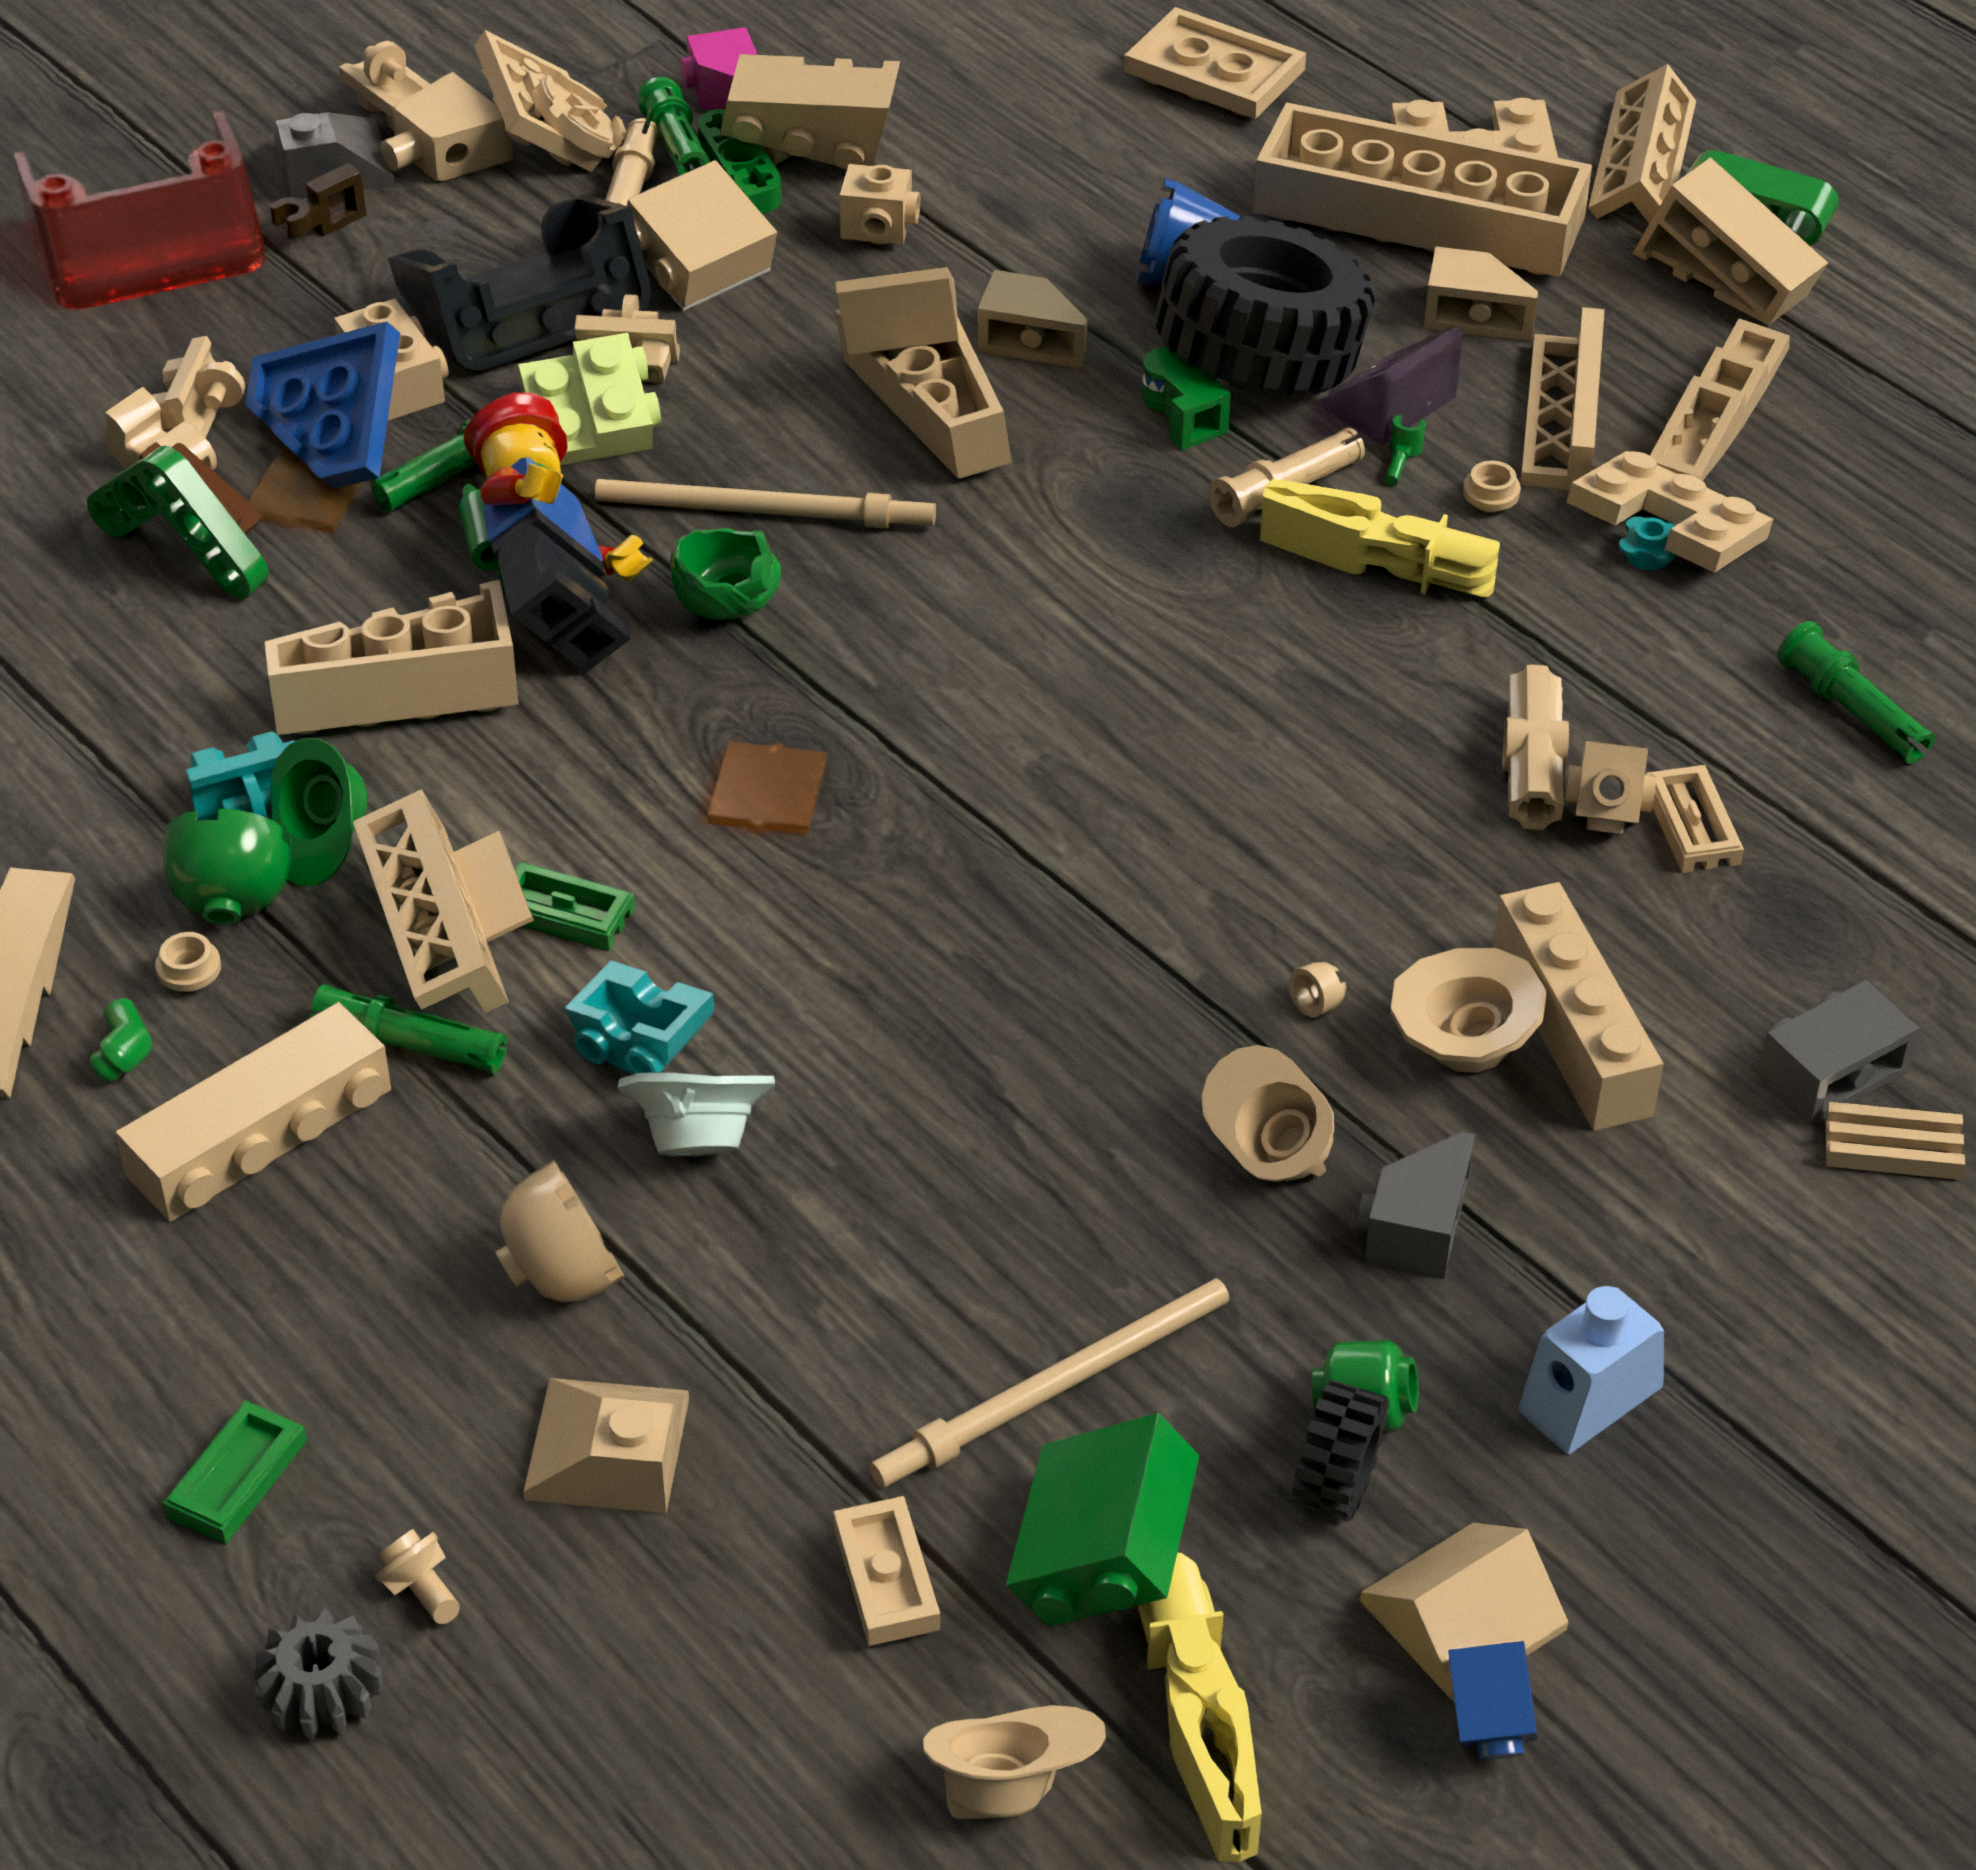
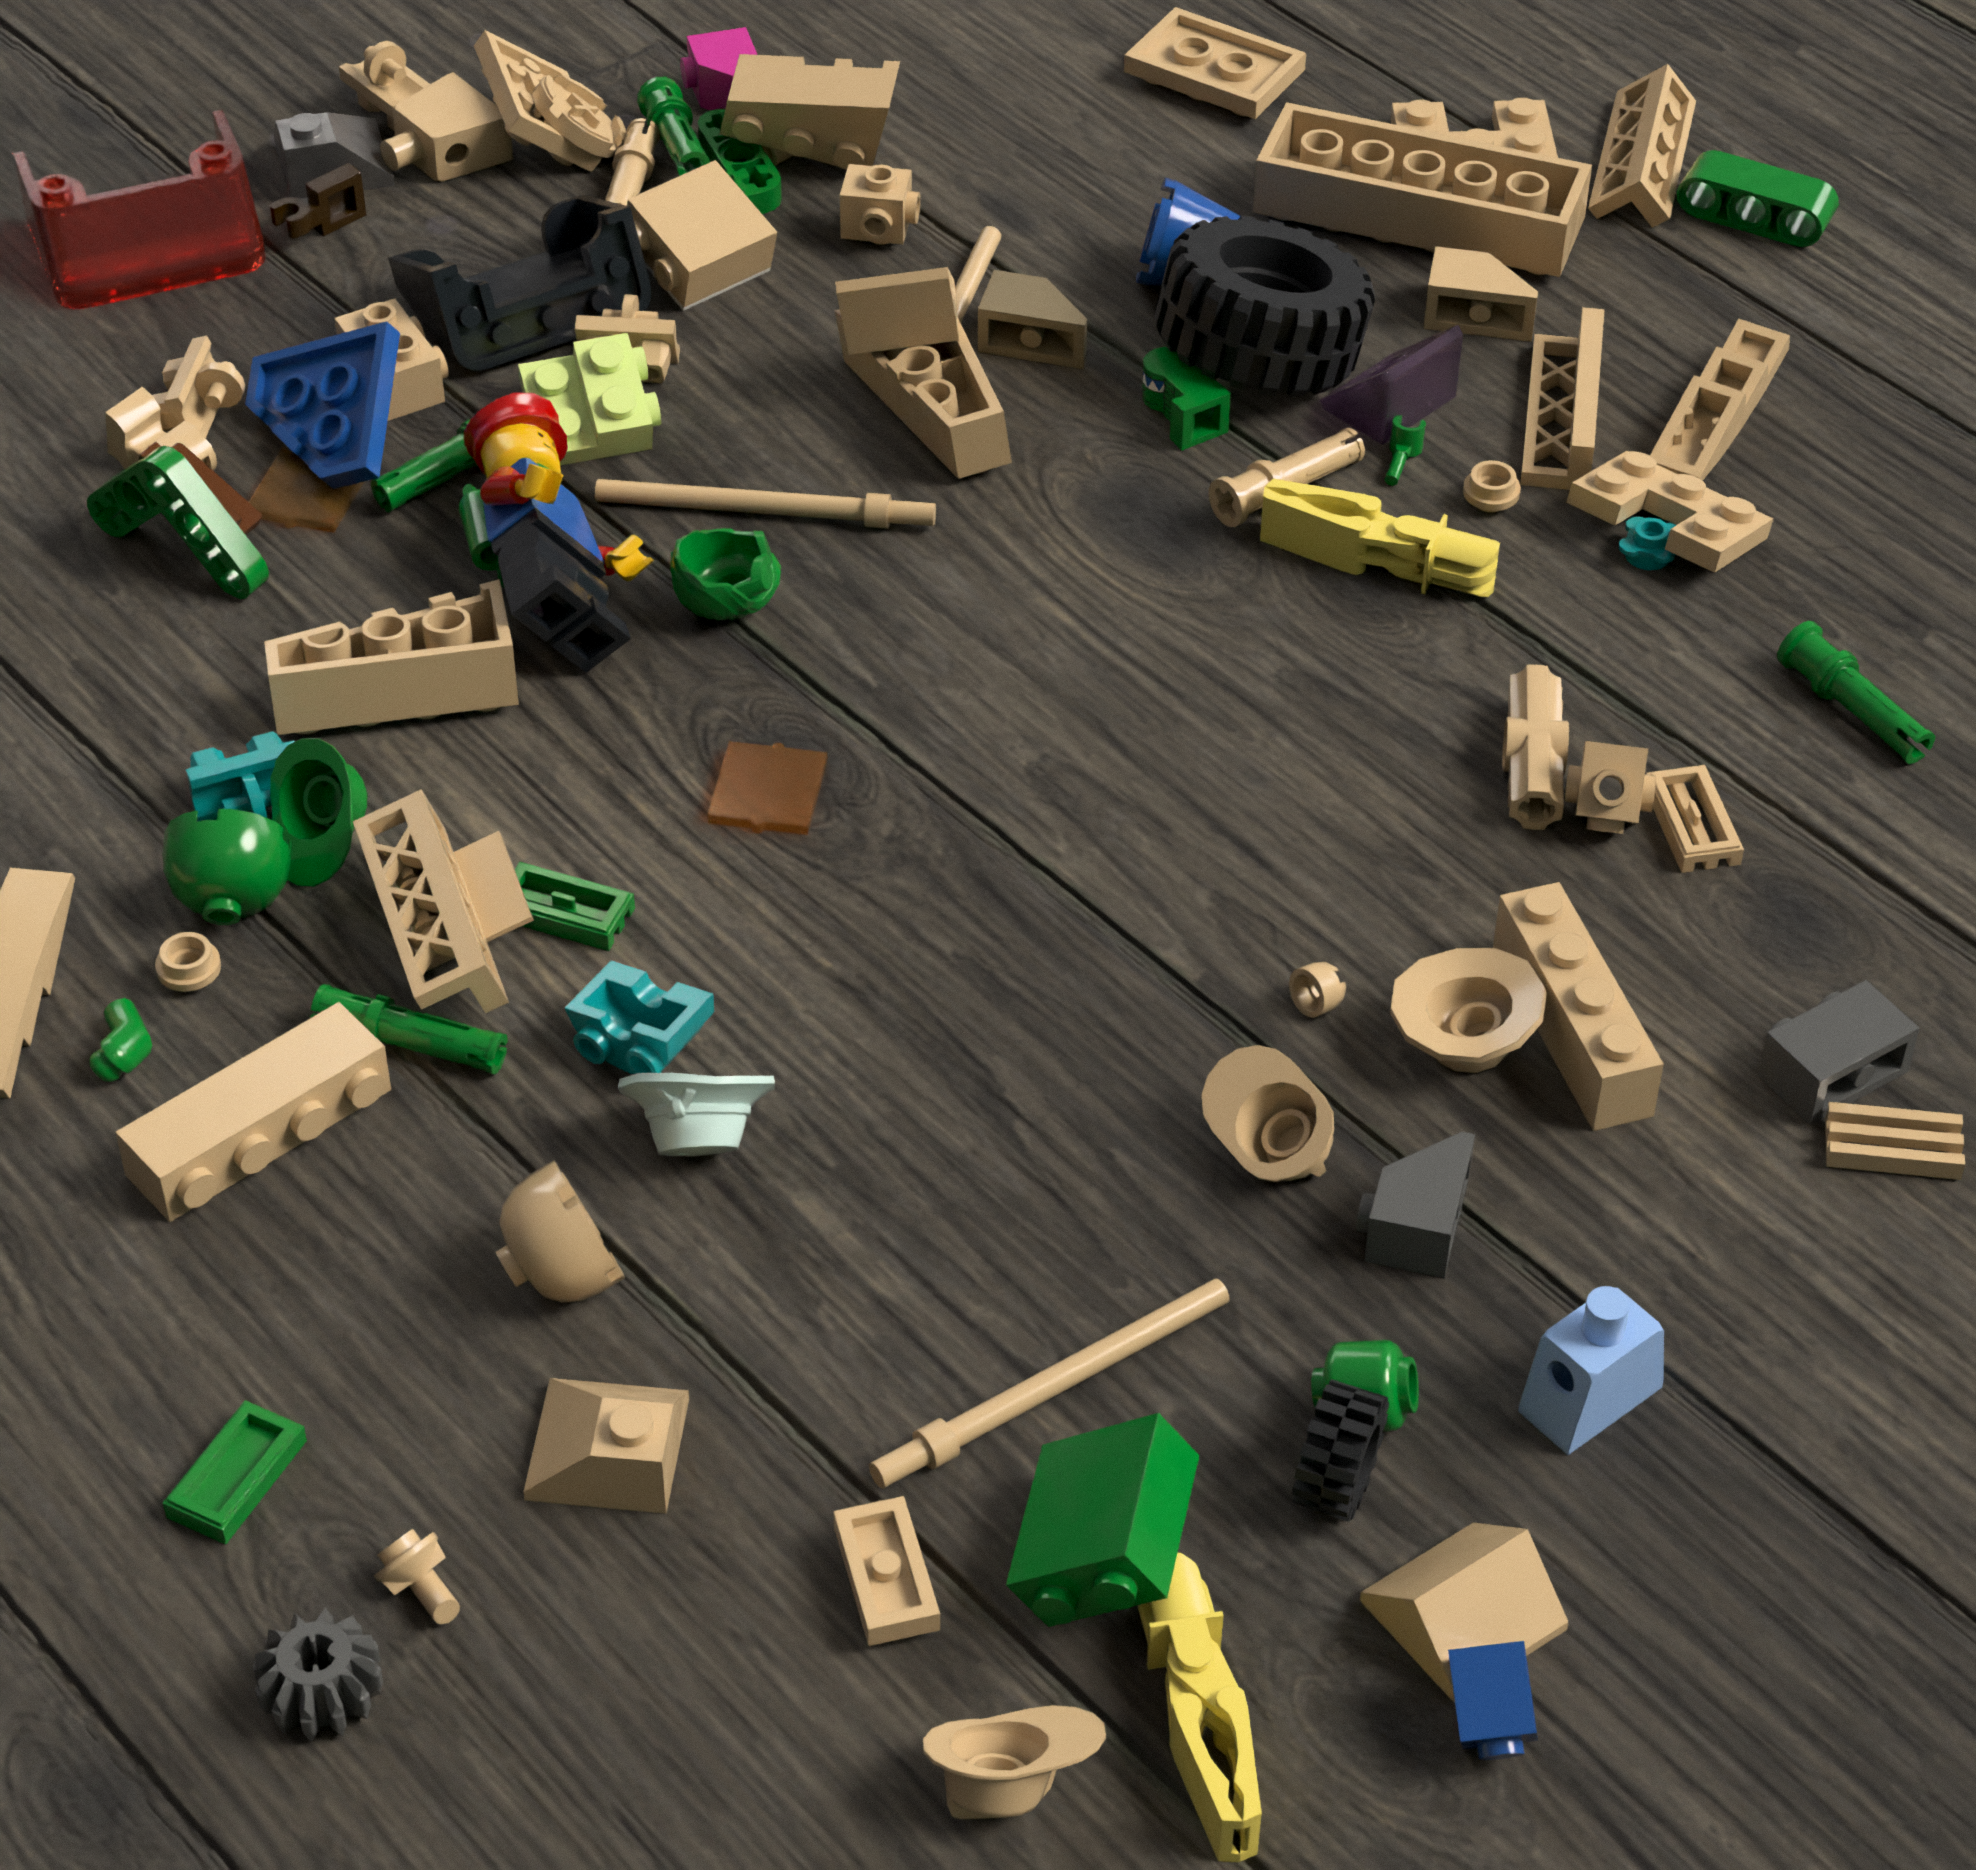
tan wedge [1632,157,1828,325] -> none
none -> tan bar [955,226,1001,323]

